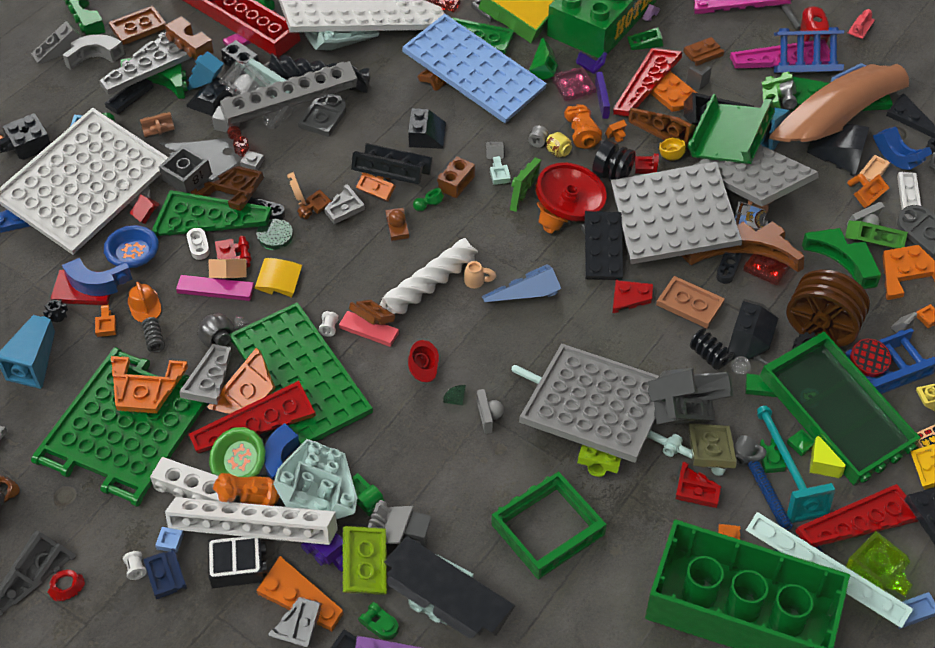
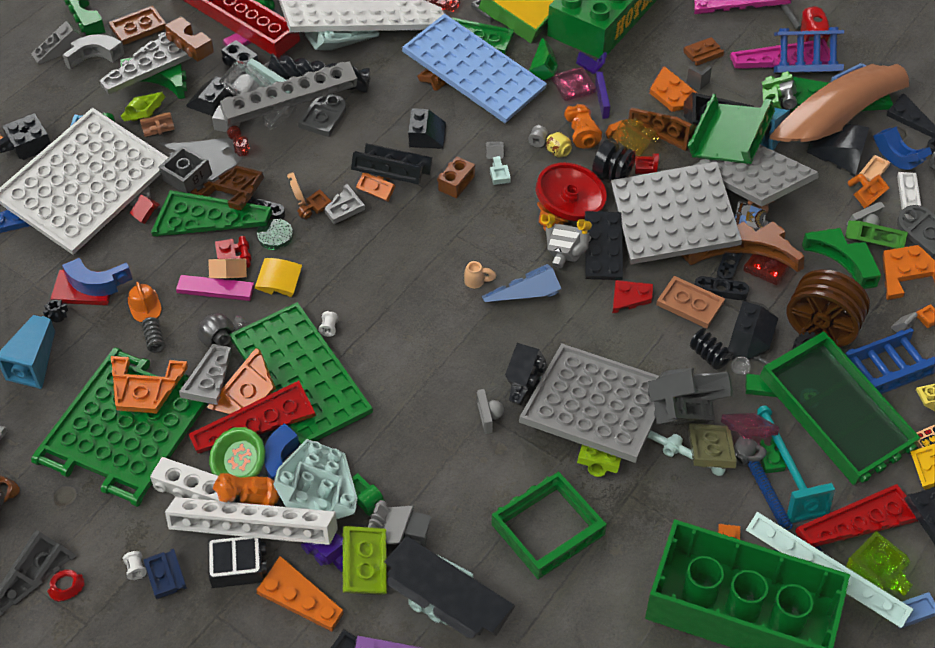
orange plate [95,305,116,337] -> none
blue piece [104,225,159,268] -> none
black plate [105,78,154,115] -> none
light blue plate [155,527,184,553] -> none
dark azure slope [187,51,224,90] -> none
white plate [187,228,210,260] -> none
light grey plate [240,150,264,170] -> none
wing [268,597,322,647] -> none
coral tile [339,311,399,347] -> none
dark orange plate [349,300,395,325] -> none
green plate [358,602,399,640] -> none
white piece [380,238,478,314] -> none
dark orange tile [385,208,409,241] -> none
red piece [408,340,439,383] -> none
green plate [413,188,444,212] -> none
clear green tile [443,385,466,405] -> none
bright green wing [510,158,541,212] -> none
red wing [613,48,682,116] -> none
green slope [627,27,664,50] -> none
lavender tile [642,4,660,21] -> none
yellow hair [659,138,686,161] -> none
red wing [675,462,721,508] -> none
green tile [787,429,815,457] -> none
neon yellow slope [809,436,846,478] -> none
coral hinge [847,9,875,39] -> none
tile [850,339,891,377] -> none
none -> lime plate [121,92,166,121]
none -> black hinge [505,343,547,405]
none -> light grey torso [541,214,592,268]
none -> clear yellow bracket [612,118,659,156]
none -> black beam [694,276,749,300]
none -> clear pink plate [721,413,780,439]

